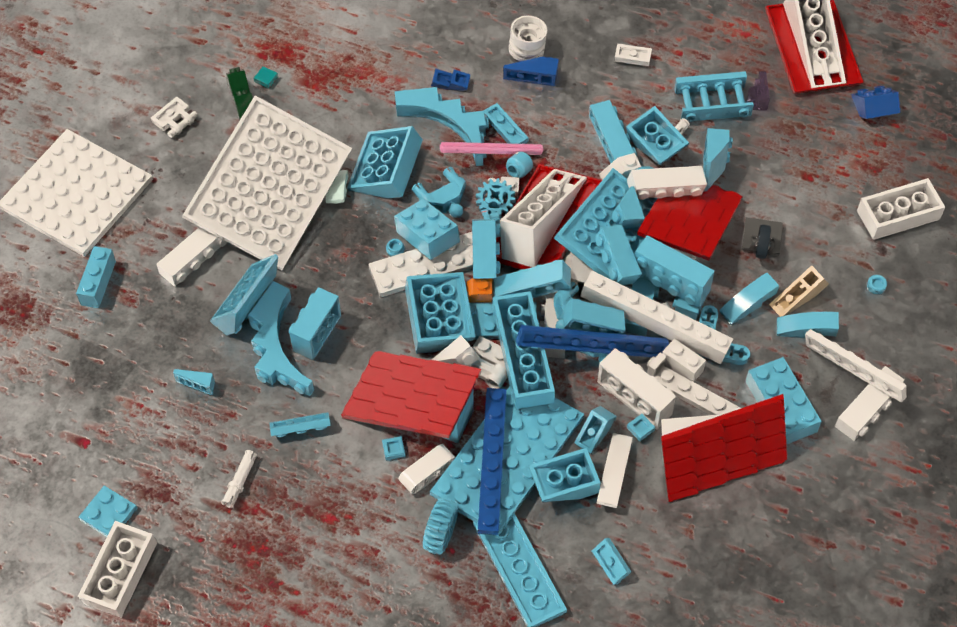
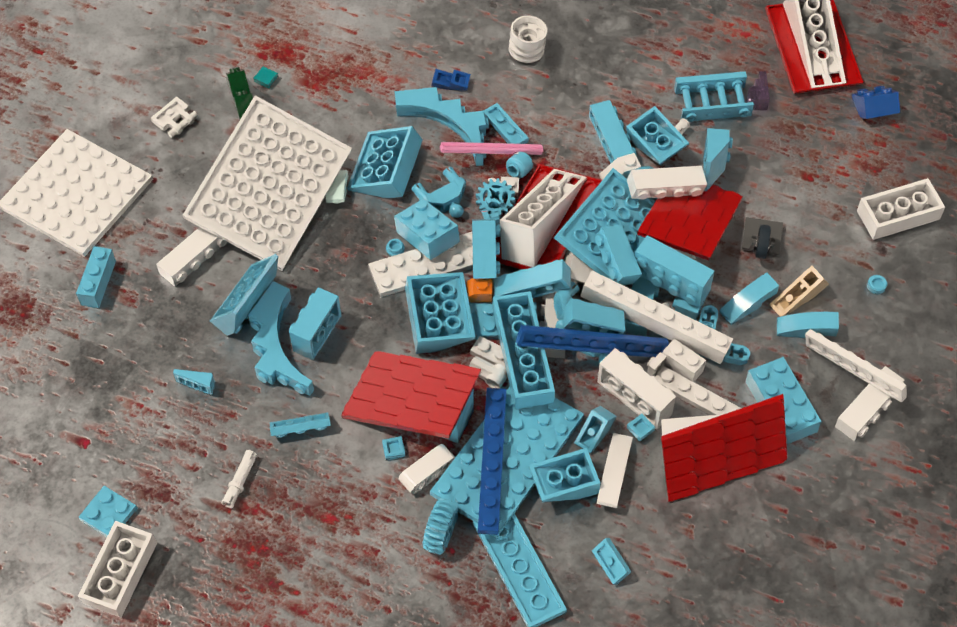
white slope [432,336,480,366] -> none
blue slope [503,57,559,86] -> none
medium azure slope [612,186,645,229] -> none
white plate [614,44,652,66] -> none

